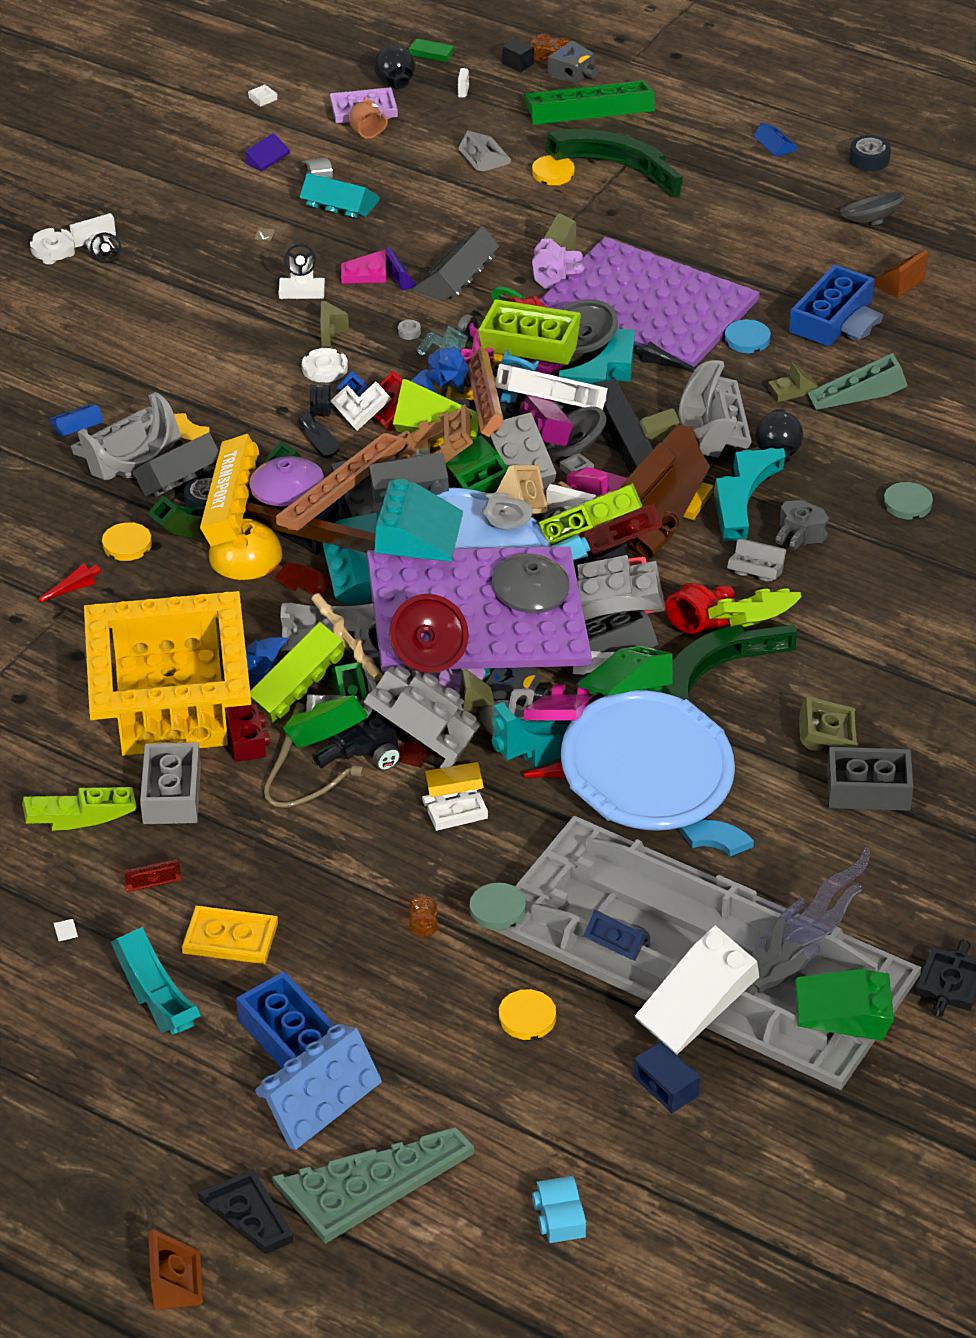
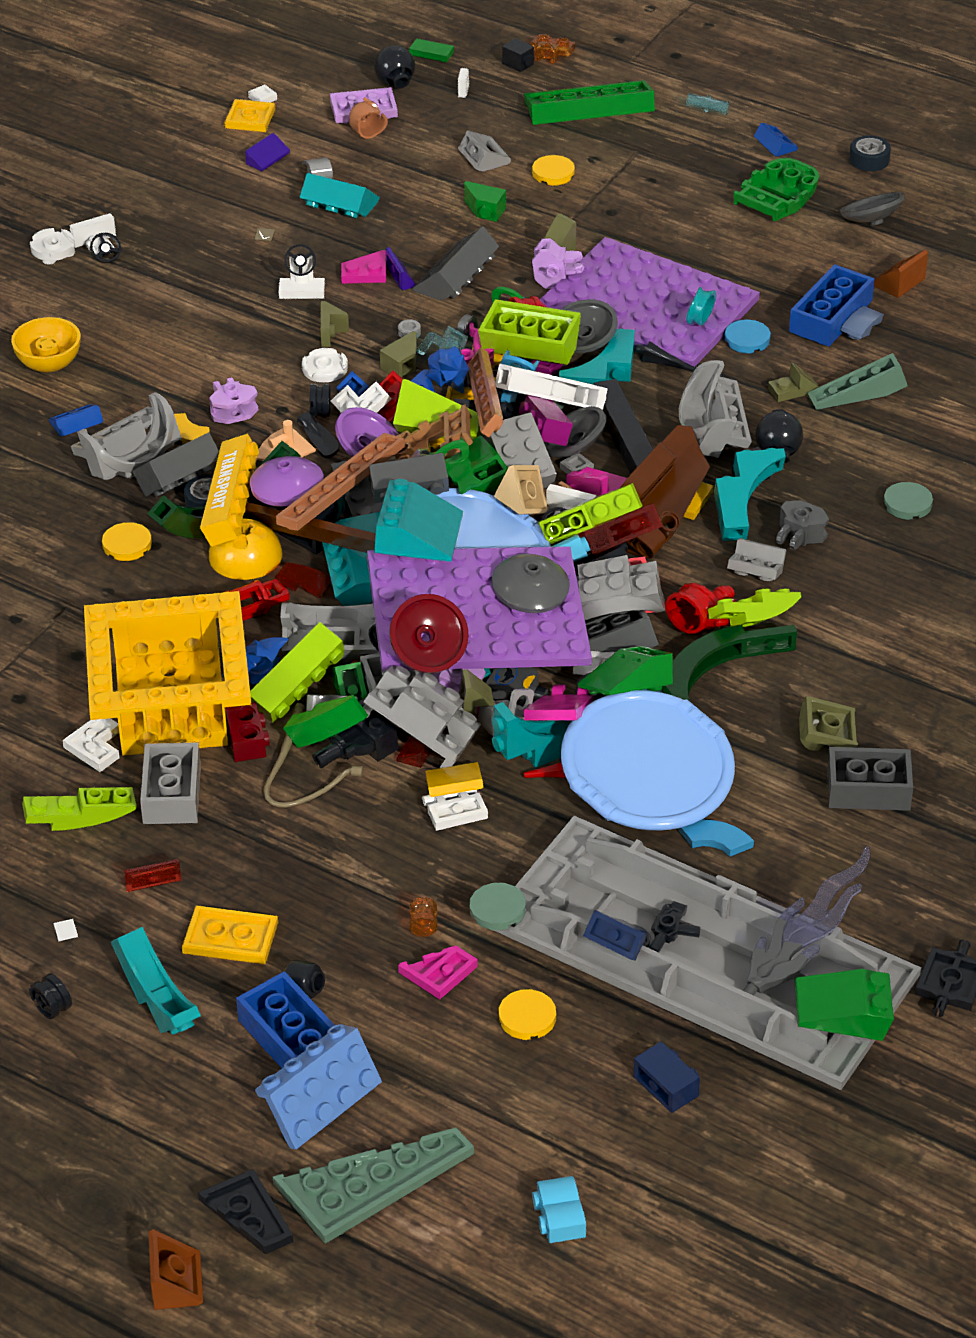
red piece [38,563,101,602] -> none
tan piece [312,594,383,682] -> none
tile [373,743,400,770] -> none
light grey hat [482,492,532,530] -> none
dark green arch [545,129,683,197] -> none
dark grey torso [548,41,599,83] -> none
white slope [635,926,759,1055] -> none
olive slope [639,409,679,443] -> none
none -> yellow piece [11,317,81,372]
none -> black wheel [29,973,72,1019]
none -> white plate [63,718,119,772]
none -> lavender hinge [209,377,259,424]
none -> red piece [222,579,290,621]
none -> yellow tile [225,99,275,132]
none -> light nougat shield [257,420,316,461]
none -> black head [282,960,325,999]
none -> medium lavender dish [335,407,398,457]
none -> olive slope [380,331,417,379]
none -> dark pink wing [398,945,478,1000]
none -> green hair [429,437,482,494]
none -> green slope [464,181,506,222]
none -> black piece [649,901,701,953]
none -> clear light blue pin [686,93,730,115]
none -> teal piece [686,287,717,326]
none -> green slope [733,158,819,221]

